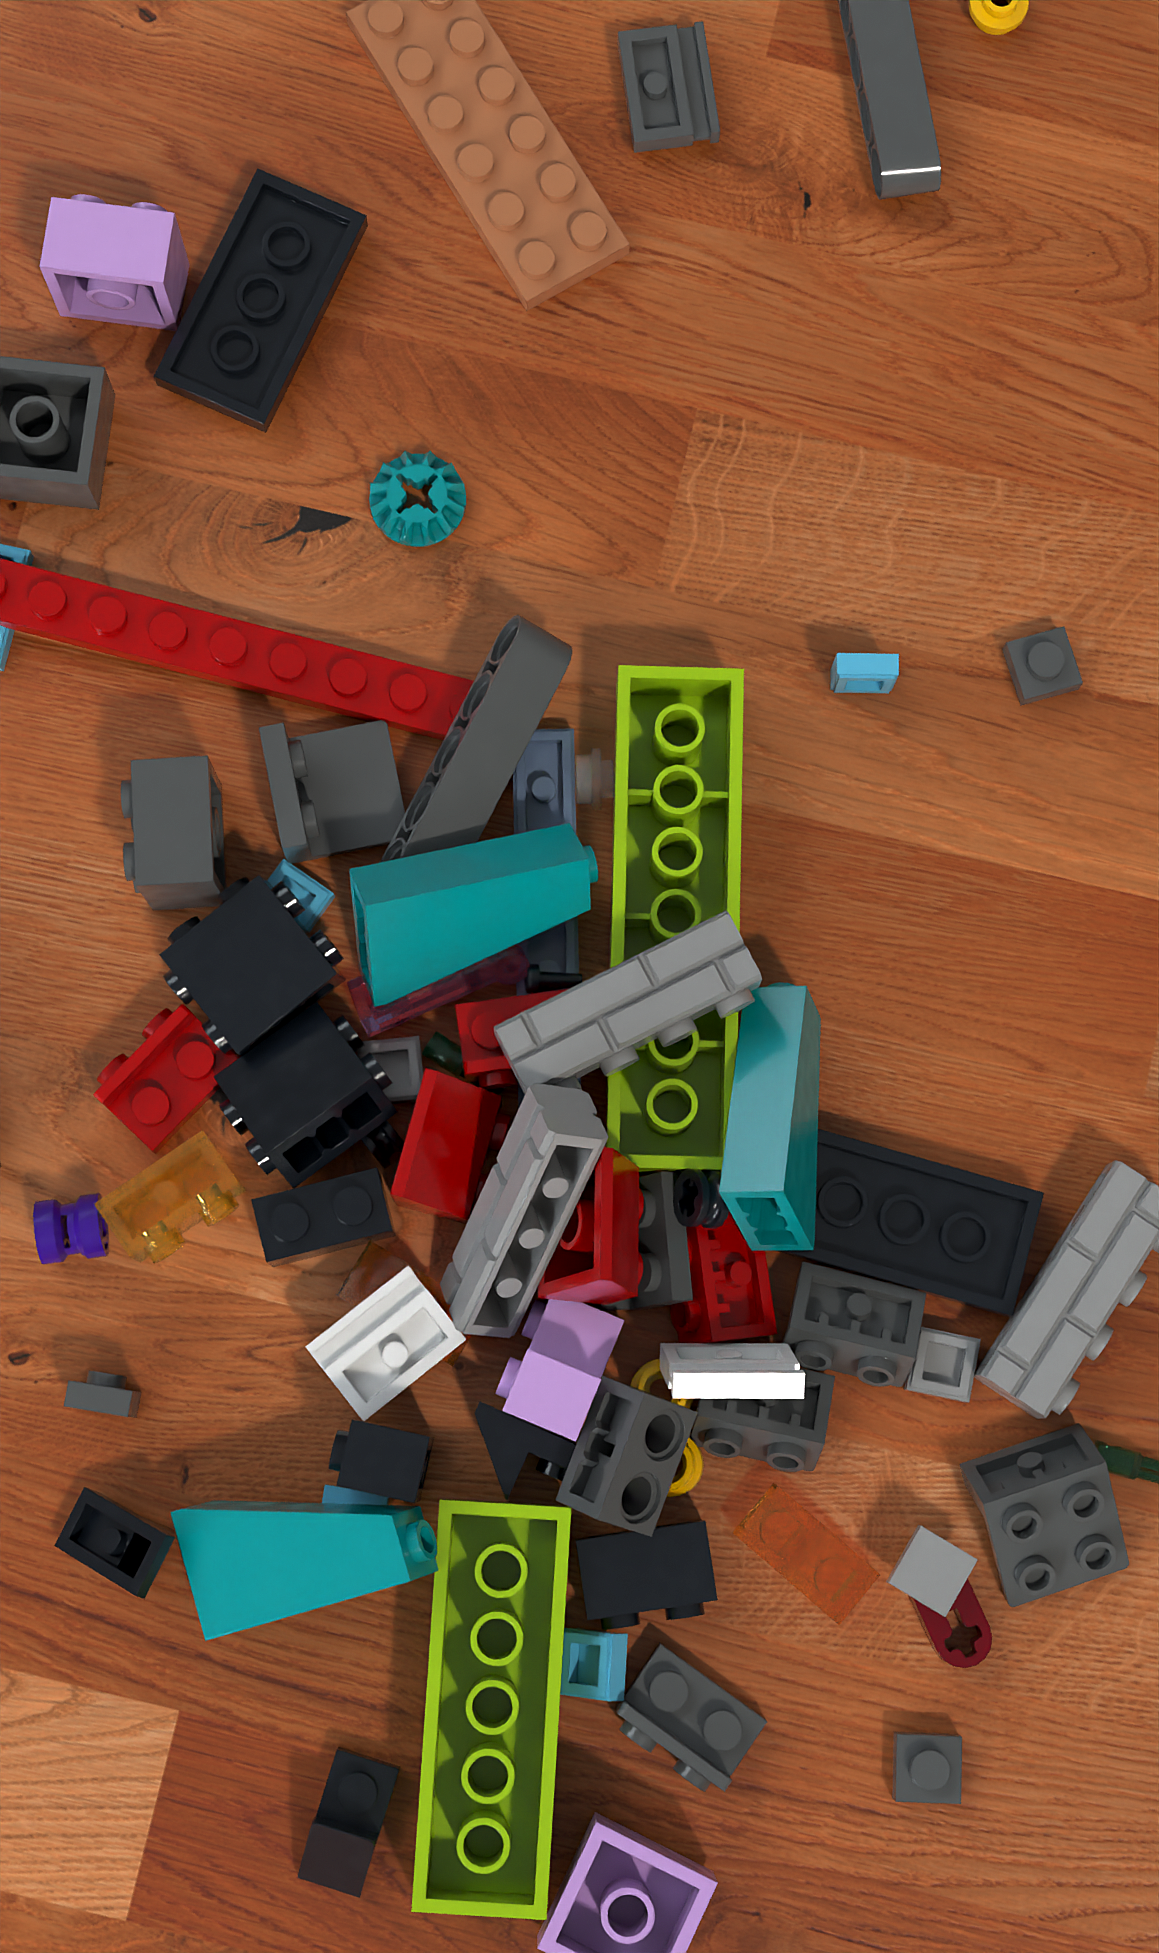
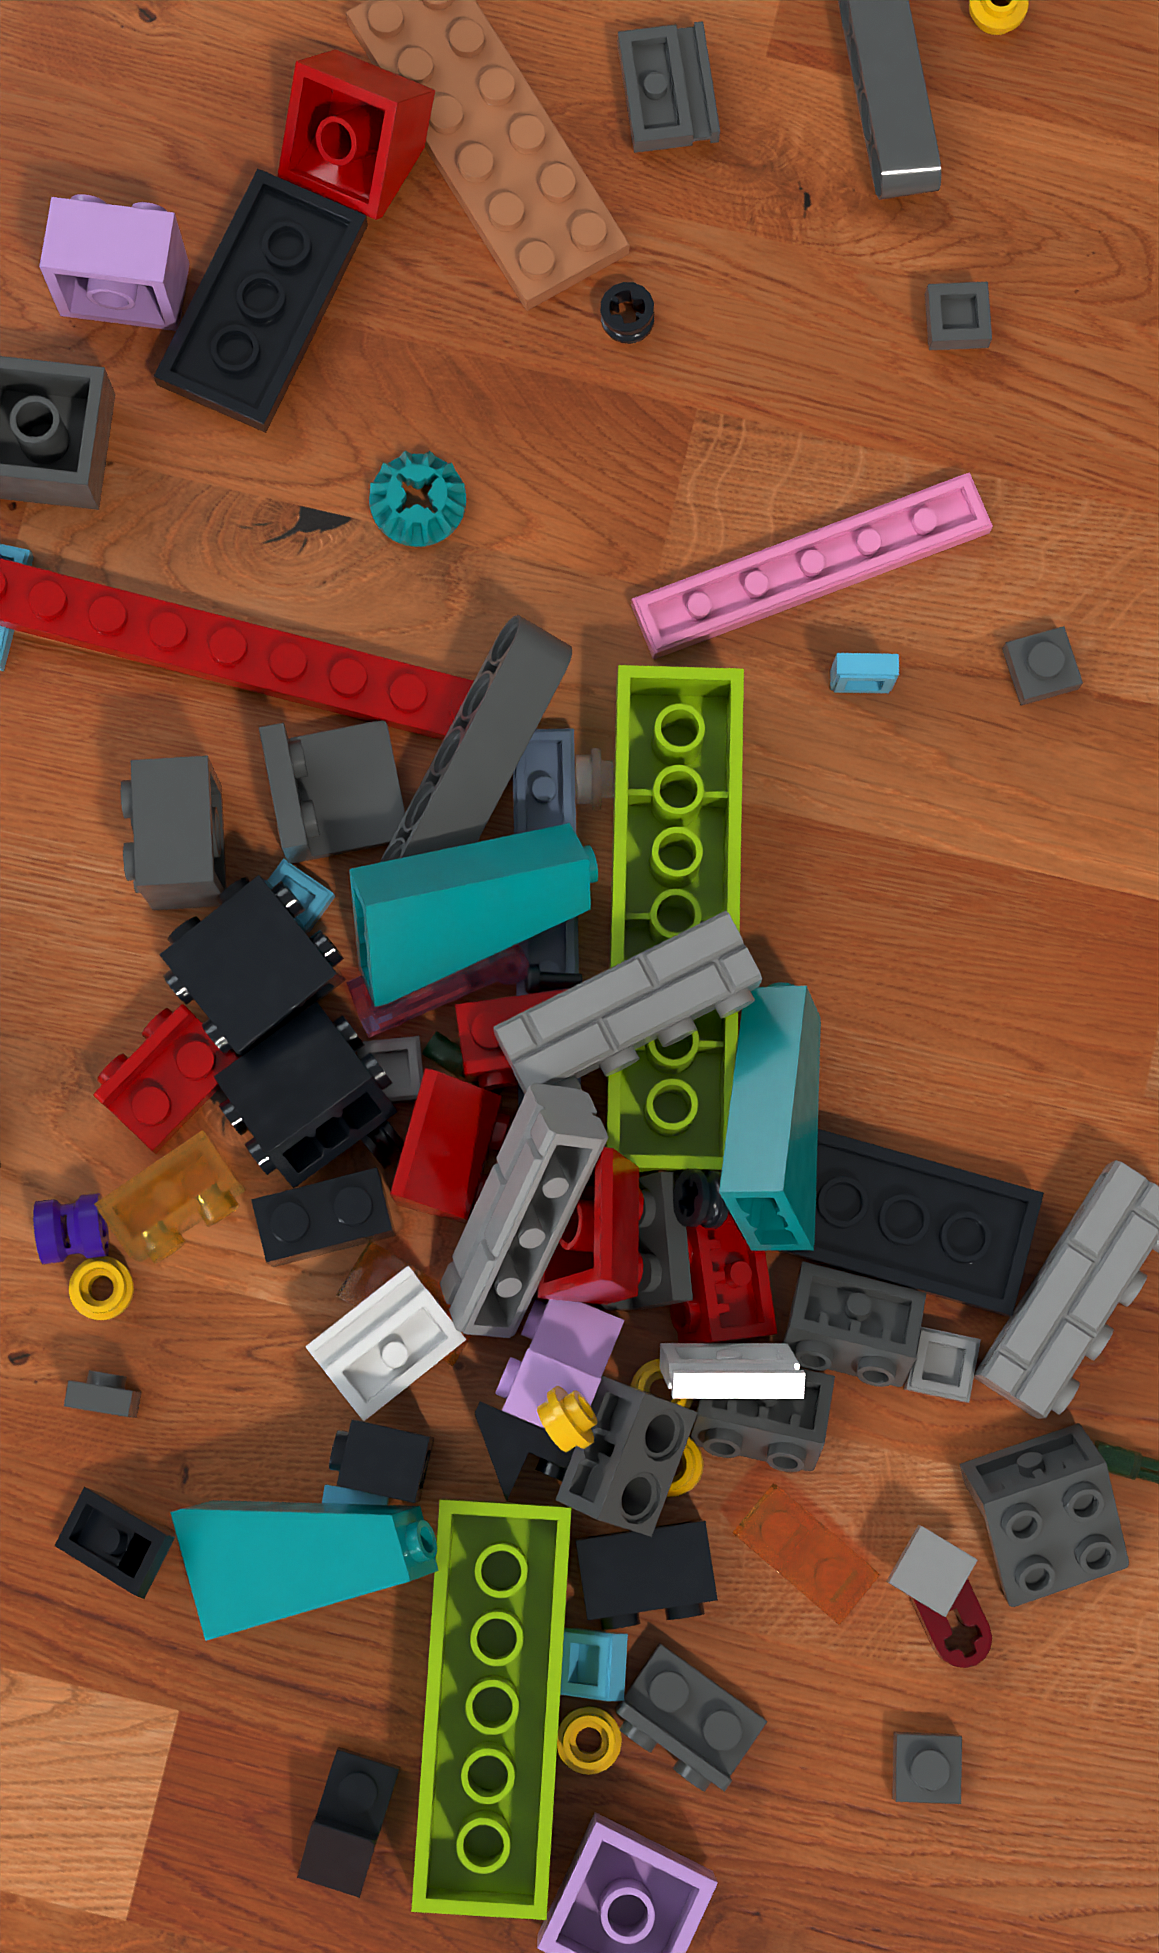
none -> yellow plate [69,1256,134,1320]
none -> red slope [277,49,435,220]
none -> yellow plate [537,1386,597,1452]
none -> yellow plate [557,1706,622,1775]
none -> black bush [600,282,654,344]
none -> bright pink tile [631,472,993,660]
none -> dark grey plate [925,282,992,350]

